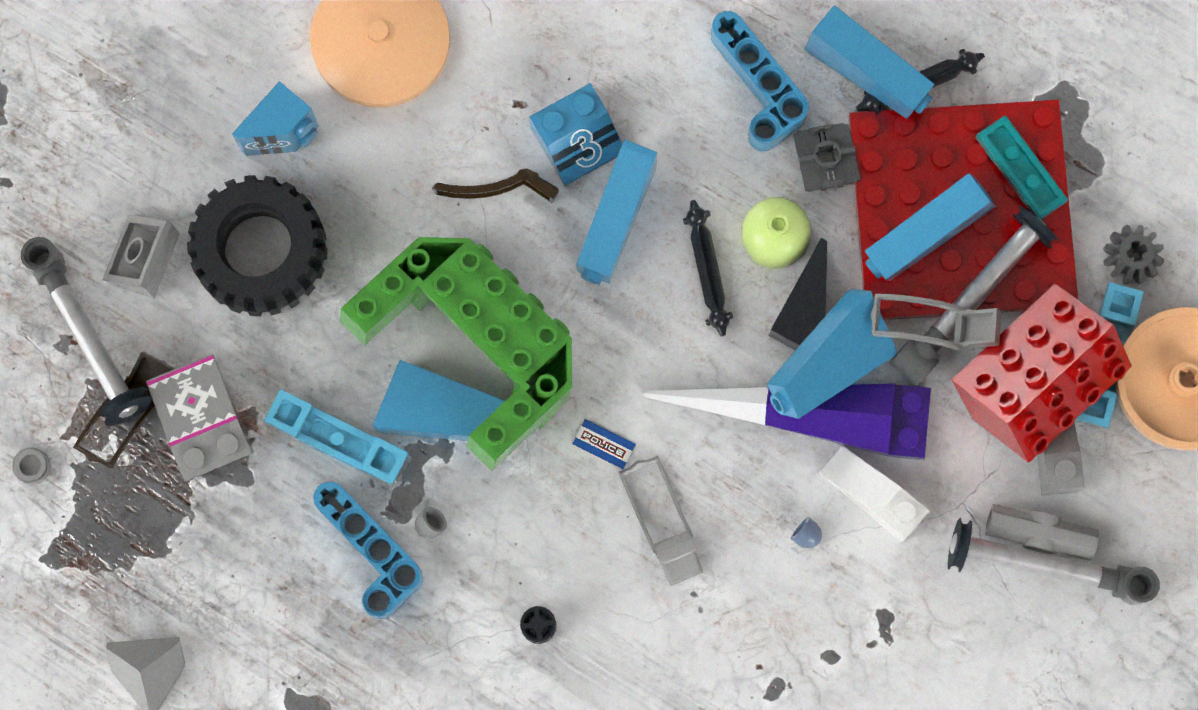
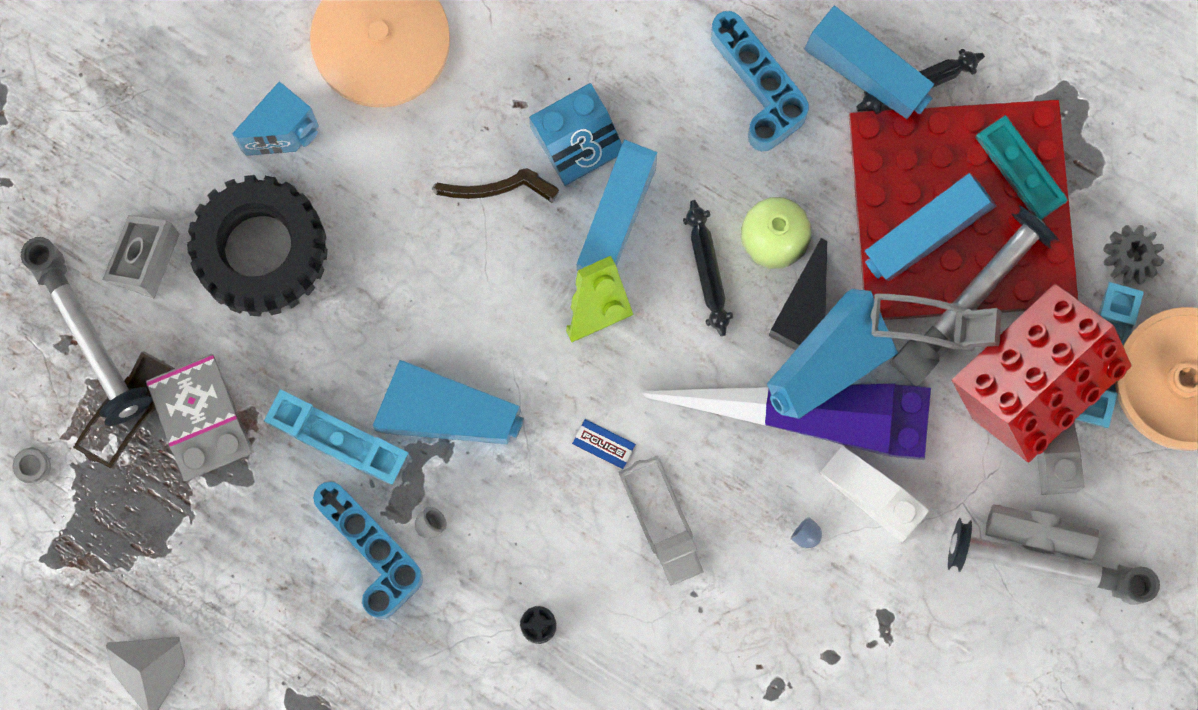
bright green wedge [340,237,572,471] -> none
dark grey piece [793,123,861,192] -> none
none -> lime wing [566,256,634,342]

